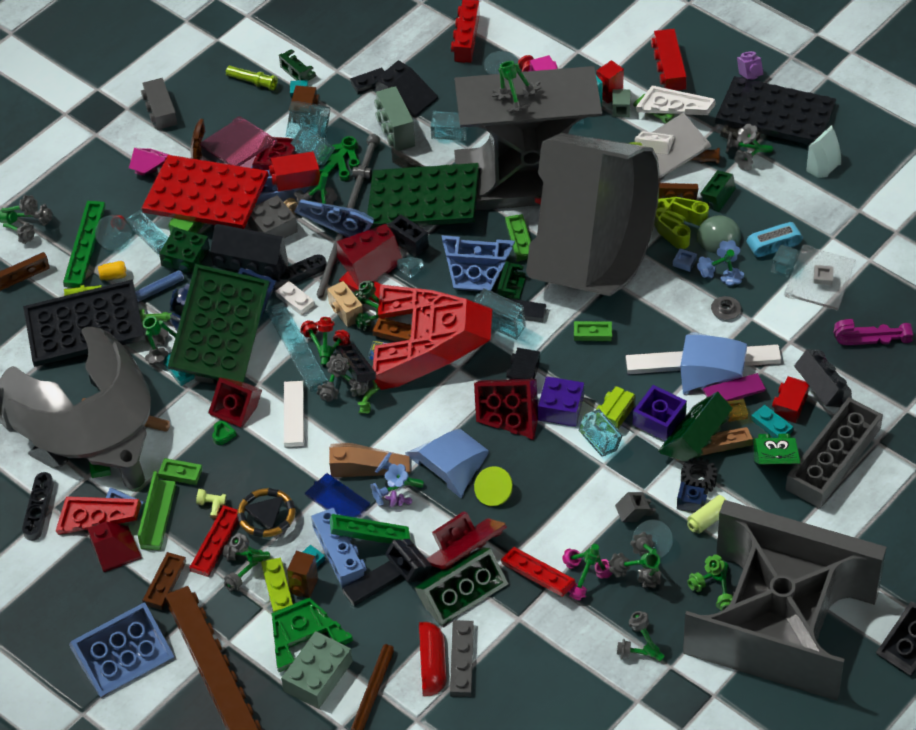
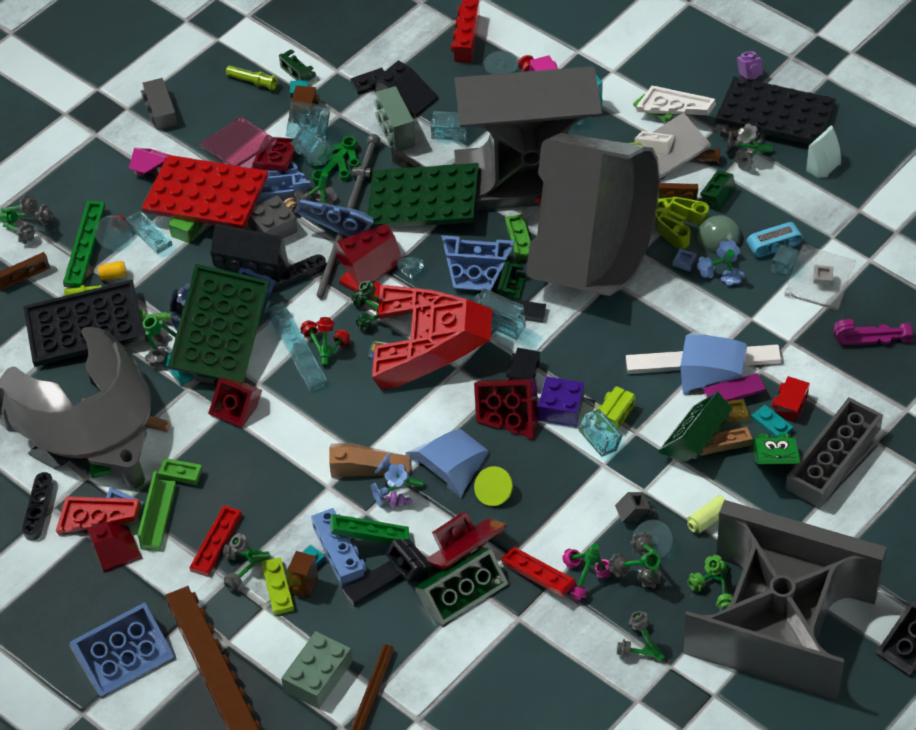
medium blue axle [136,270,184,302] -> none
reddish brown plate [142,552,186,610] -> none
dark green brick [159,227,210,274] -> none
reddish brown brick [191,119,206,160] -> none
yellowish green piece [196,489,227,519] -> none
green tile [212,421,237,445] -> none
piece [237,488,296,537] -> none
red brick [269,151,320,192] -> none
green wing [271,598,353,673] -> none
white plate [275,281,315,315] -> none
white tile [284,381,304,447] -> none
clear blue piece [305,473,370,518] -> none
dark grey plant [316,354,369,402] -> none
tan brick [327,281,363,327] -> none
black plate [336,344,376,383] -> none
bright green piece [358,380,379,414] -> none
dark orange plate [373,317,412,342] -> none
black brick [388,215,429,257] -> none
red brick [419,622,447,696] -> none
dark grey plate [450,620,474,697] -> none
plant [492,61,541,113] -> none
bright green plate [574,321,612,341] -> none
red brick [596,60,624,104] -> none
sand green brick [612,89,630,117] -> none
dark purple brick [633,385,687,441] -> none
red brick [651,29,687,90] -> none
dark blue brick [677,482,708,512] -> none
black tyre [681,457,717,494] -> none
flat silver piece [711,296,741,320] -> none
black slope [794,349,852,407] -> none

